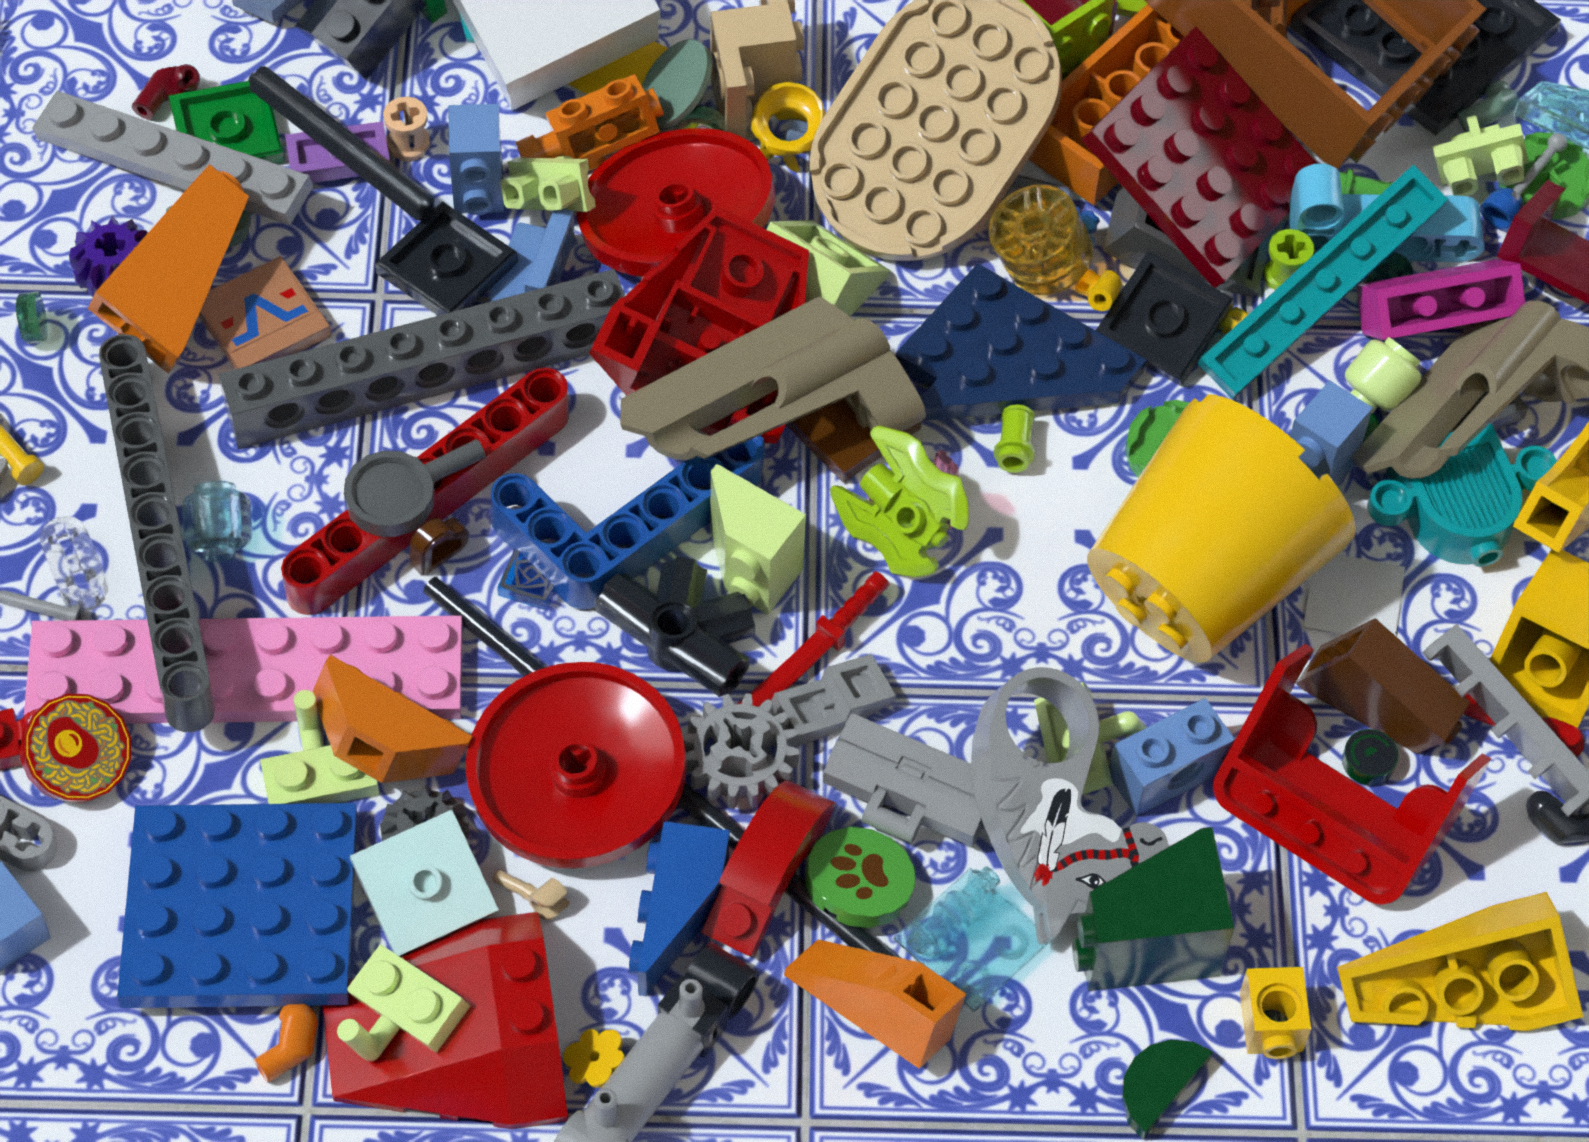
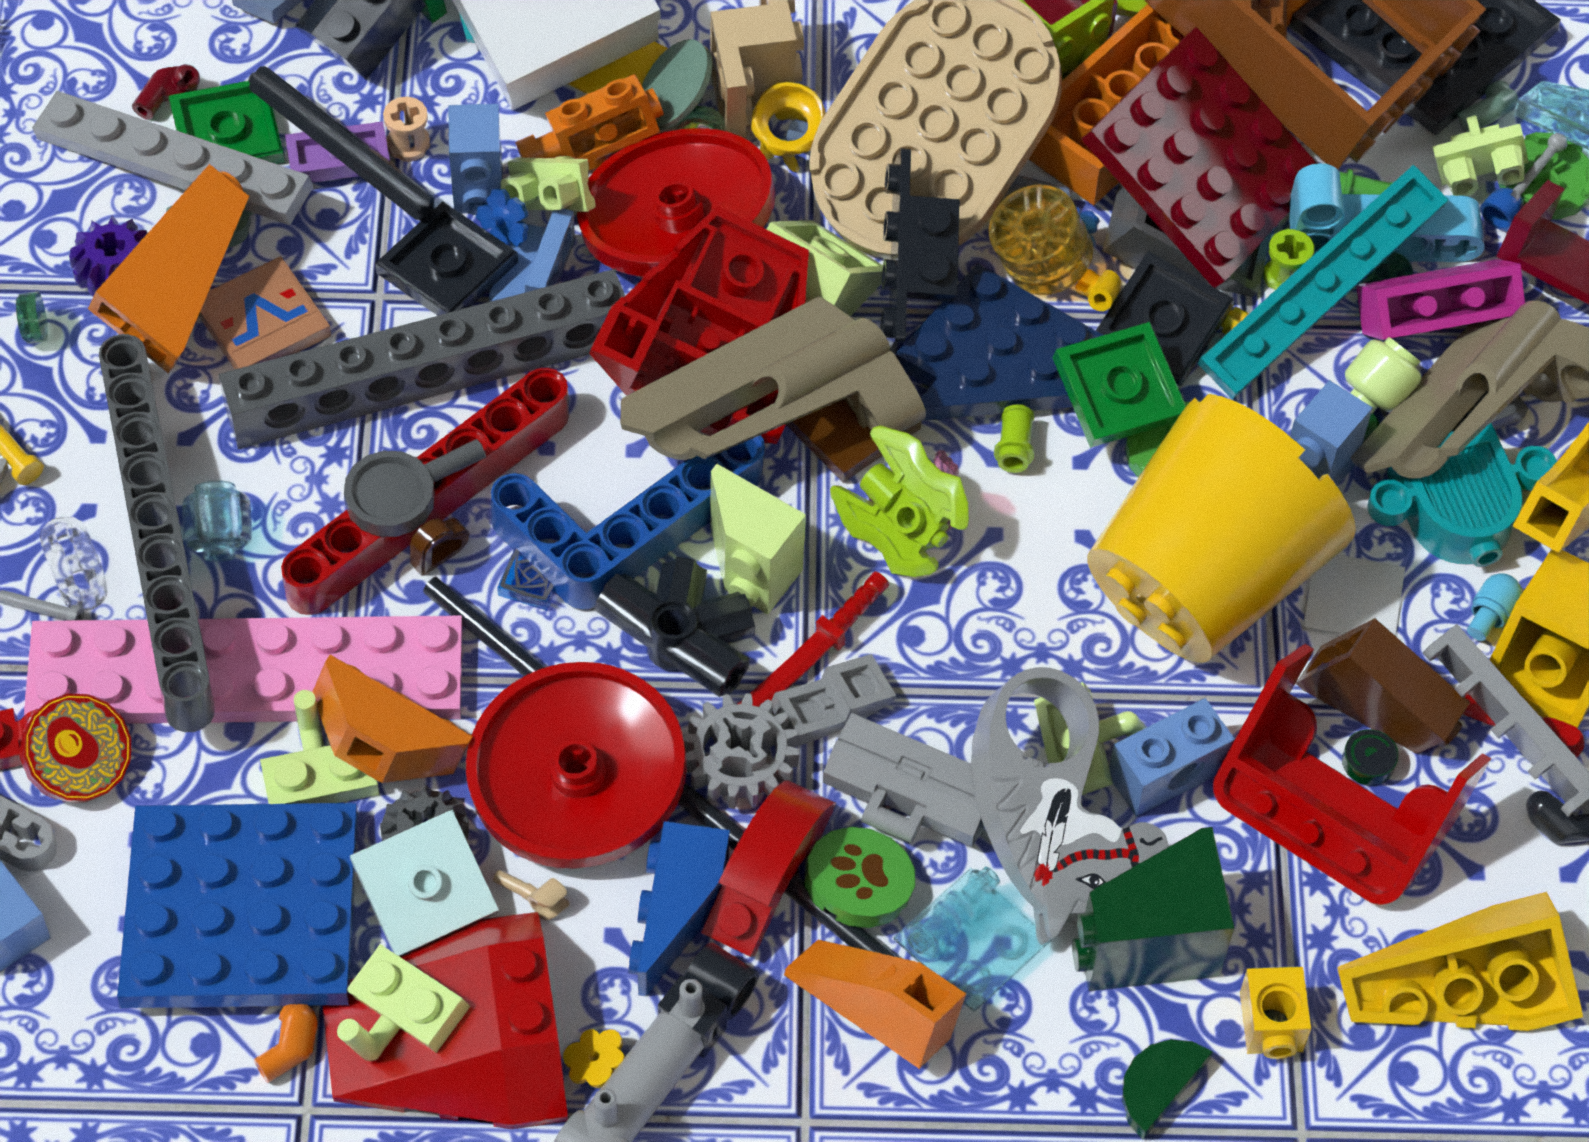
none -> blue plant [475,189,529,247]
none -> black bracket [880,148,960,354]
none -> green plate [1052,322,1186,448]
none -> medium azure cylinder [1467,573,1523,641]

